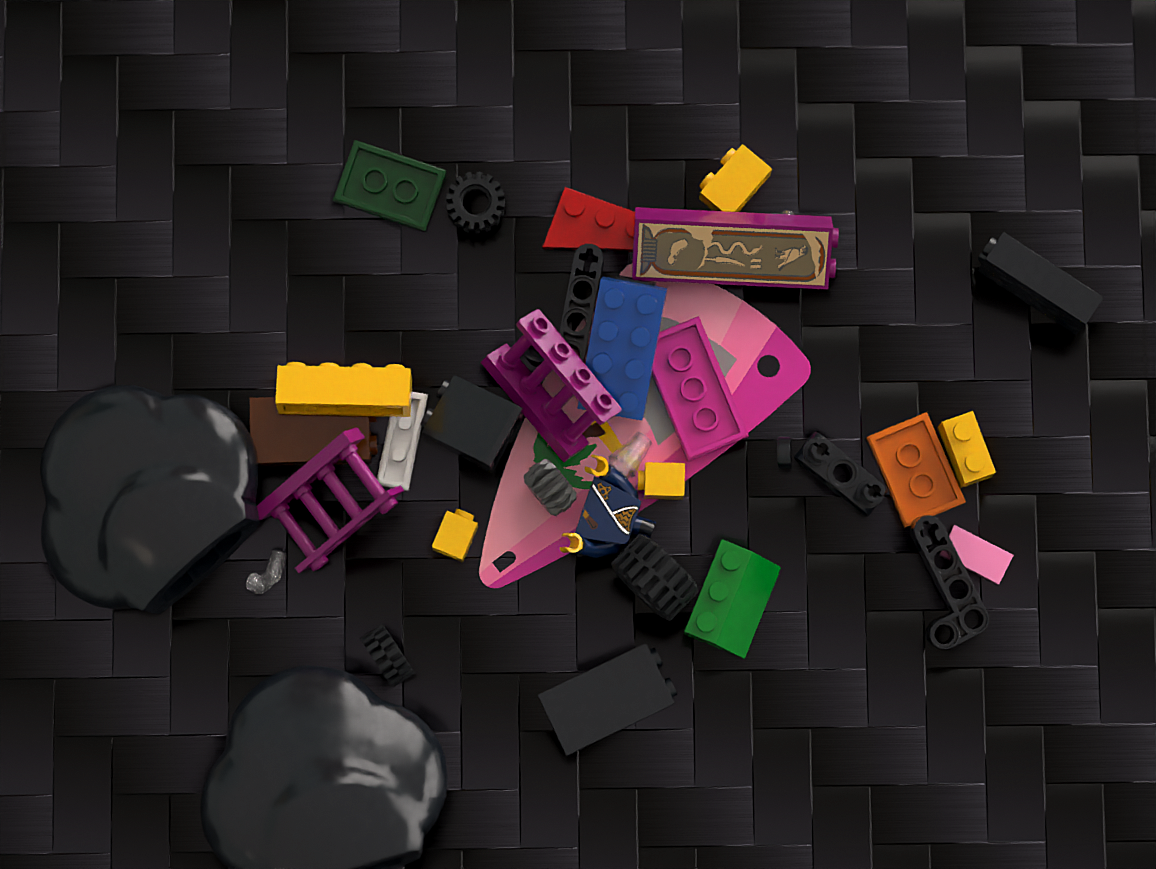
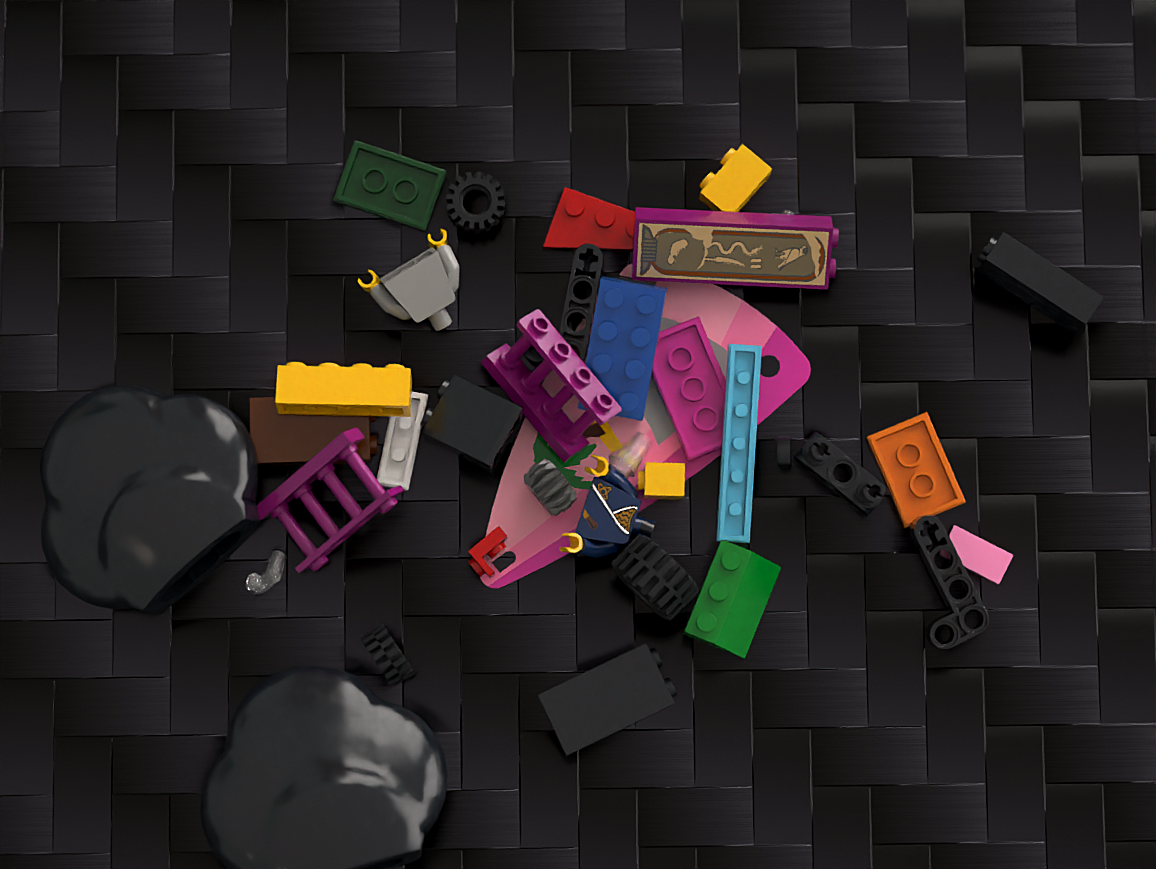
yellow brick [432,509,478,562] -> none
yellow brick [937,411,996,488] -> none
none -> light grey torso [358,229,459,331]
none -> red bracket [468,526,508,578]
none -> medium azure tile [716,344,762,543]

